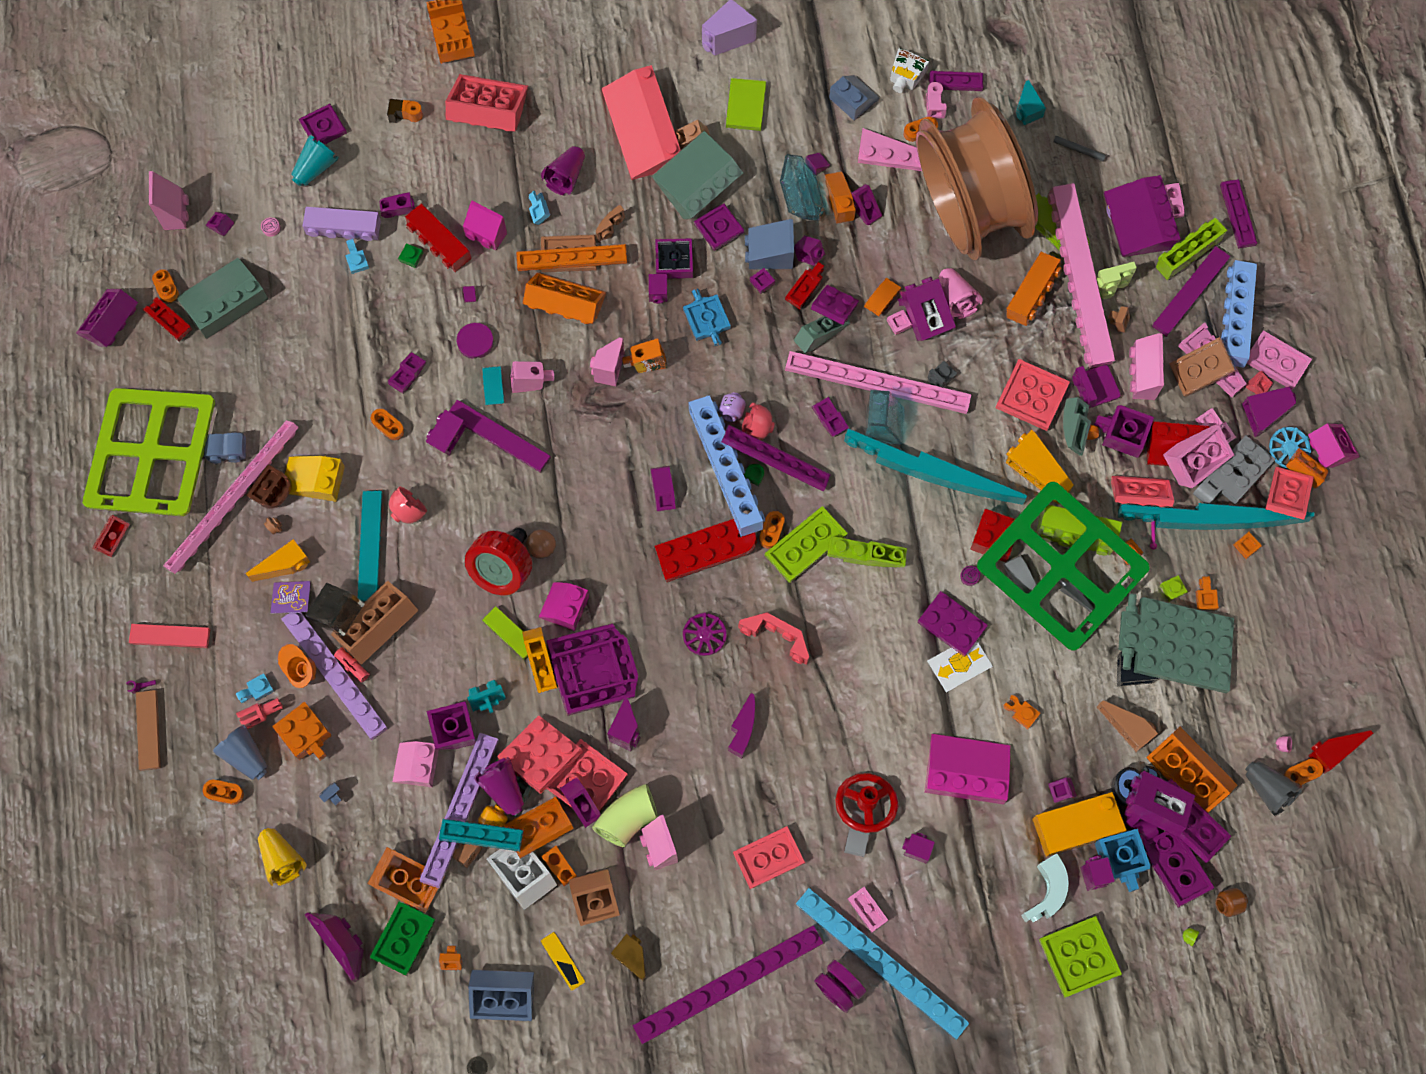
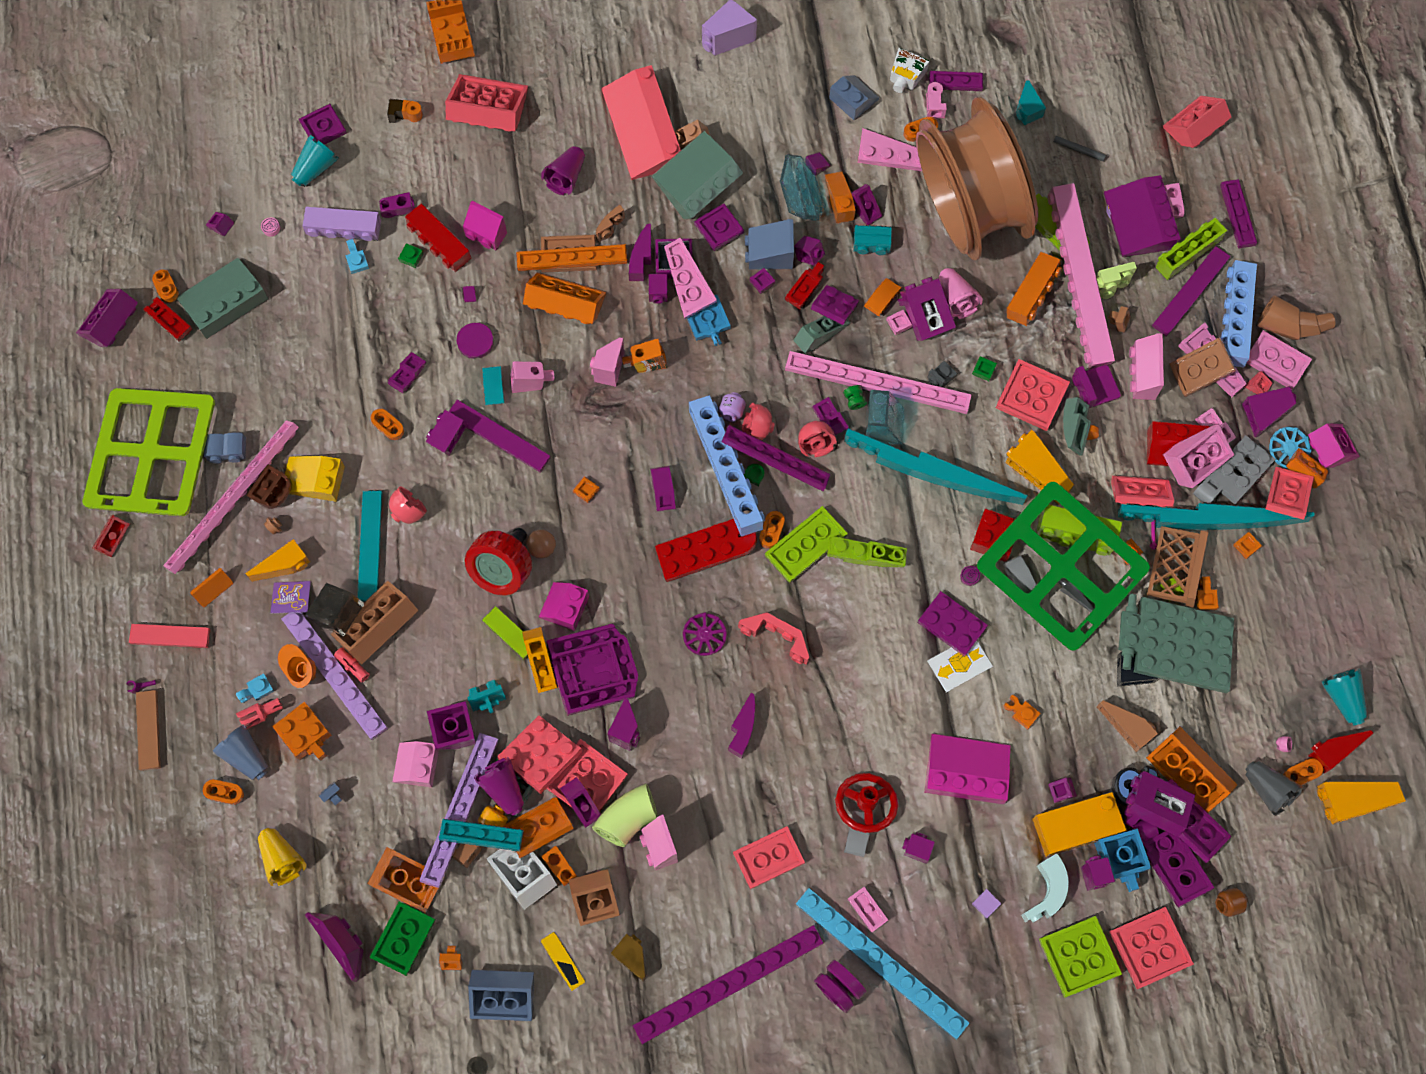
bright pink slope [149,171,189,230] -> none
medium azure plate [529,191,550,225] -> none
lime tile [726,78,766,131] -> none
magenta hinge [1094,405,1154,458] -> none
lime hinge [1182,928,1200,947] -> none
none -> orange slope [190,568,233,607]
none -> orange tile [573,476,600,503]
none -> magenta slope [629,224,651,281]
none -> bright pink wing [664,238,717,320]
none -> coral cylinder [798,421,837,457]
none -> green wheel [843,385,867,410]
none -> teal brick [853,225,892,255]
none -> green plate [972,356,997,382]
none -> lavender tile [972,889,1001,919]
none -> coral plate [1109,907,1194,989]
none -> nougat fence [1147,526,1208,608]
none -> coral slope [1163,96,1231,148]
none -> nougat piece [1256,295,1336,340]
none -> light orange slope [1317,782,1406,824]
none -> teal cone [1321,668,1367,726]

